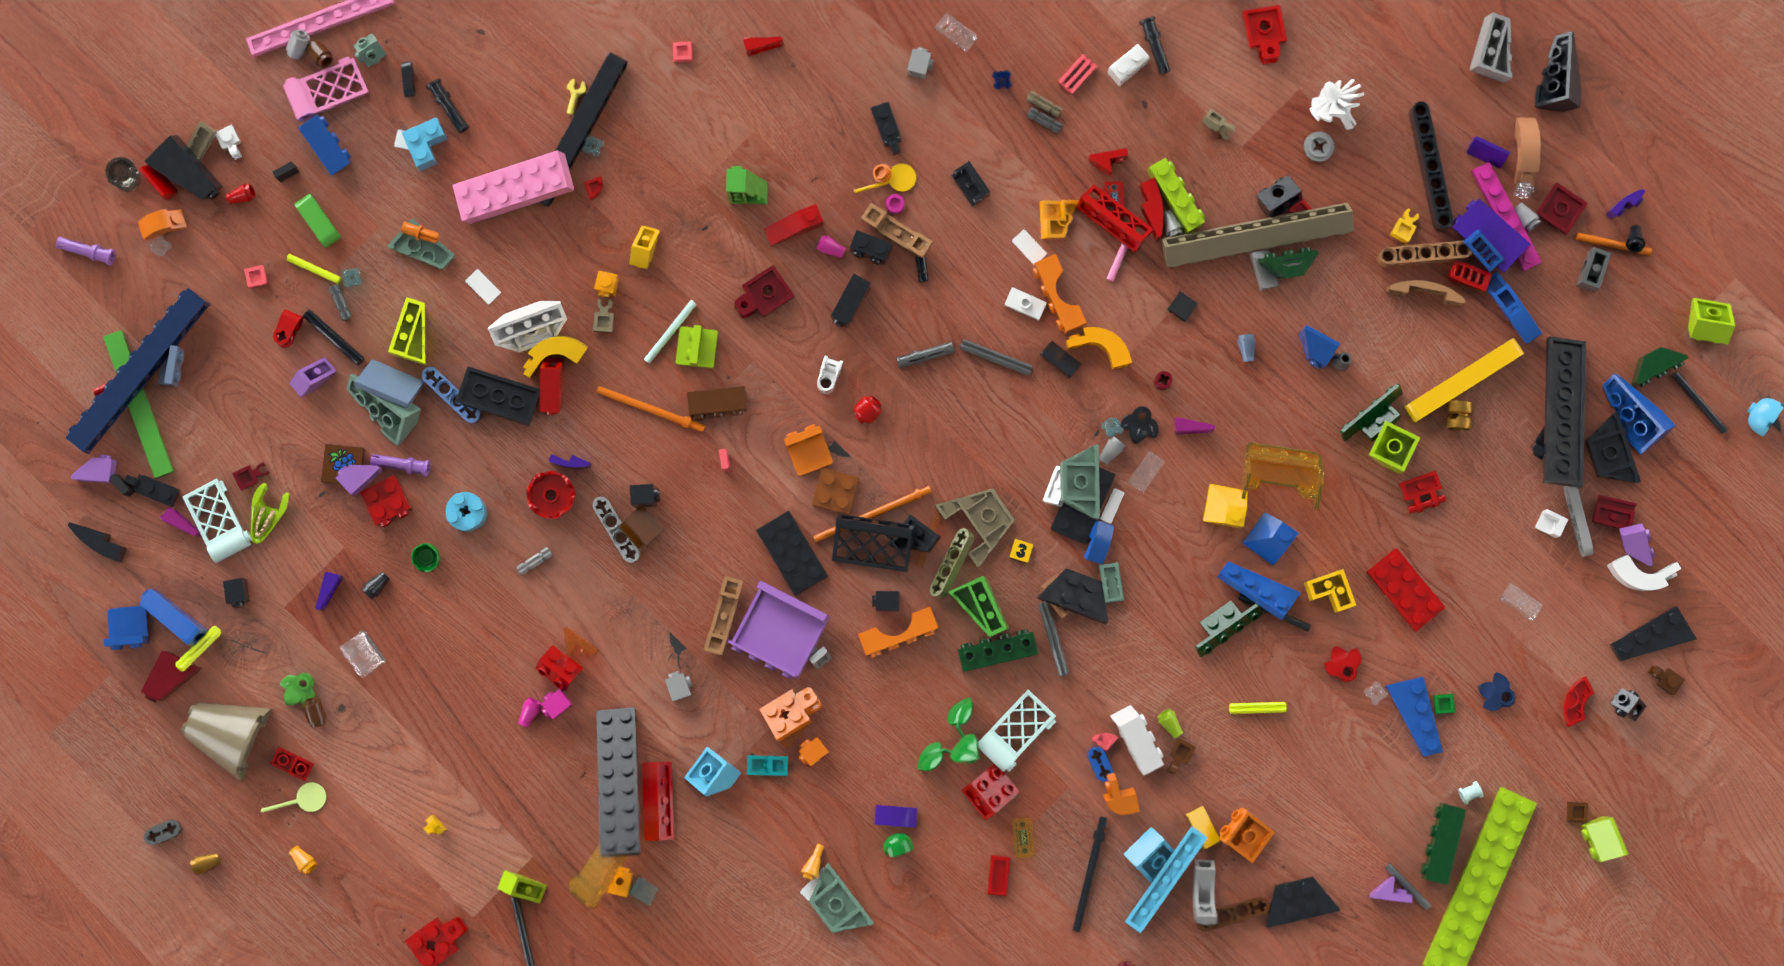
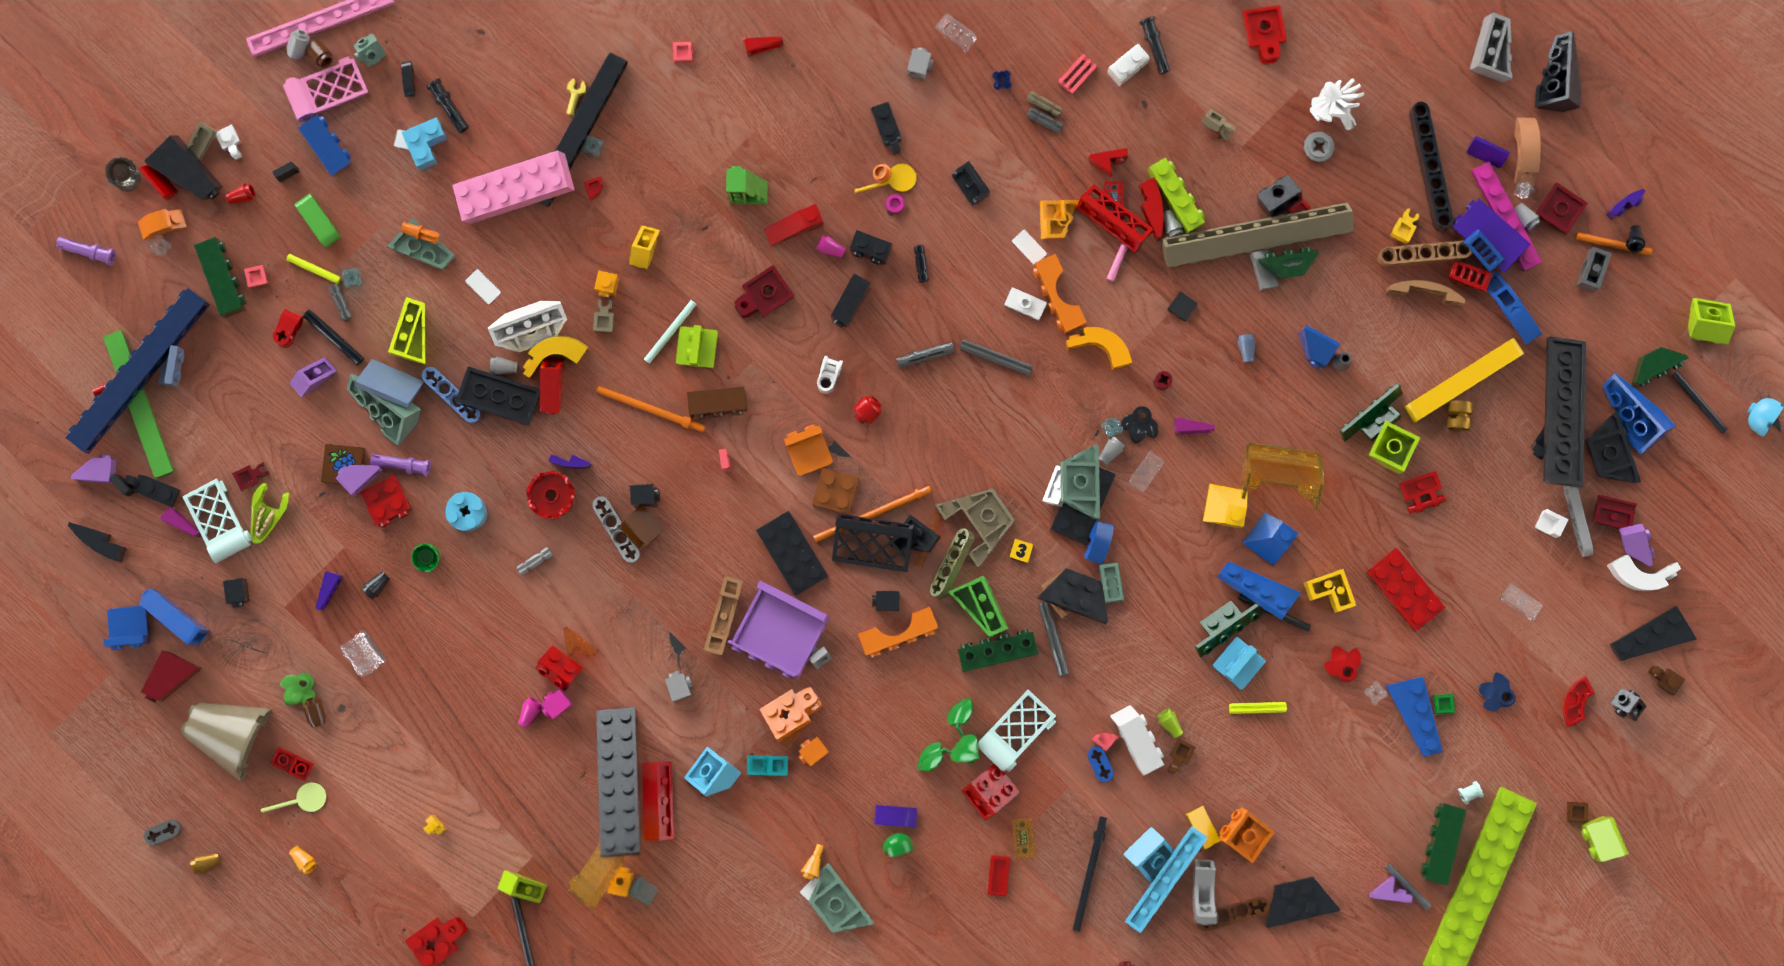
neon yellow axle [176,626,221,672] -> none
medium nougat slope [861,203,933,258] -> none
black slope [1040,341,1081,379] -> none
white sticker [1100,488,1124,524] -> none
orange brick [1103,773,1140,815] -> none
none -> dark green brick [194,237,247,318]
none -> light grey cone [489,356,517,375]
none -> medium azure bracket [1213,637,1266,690]

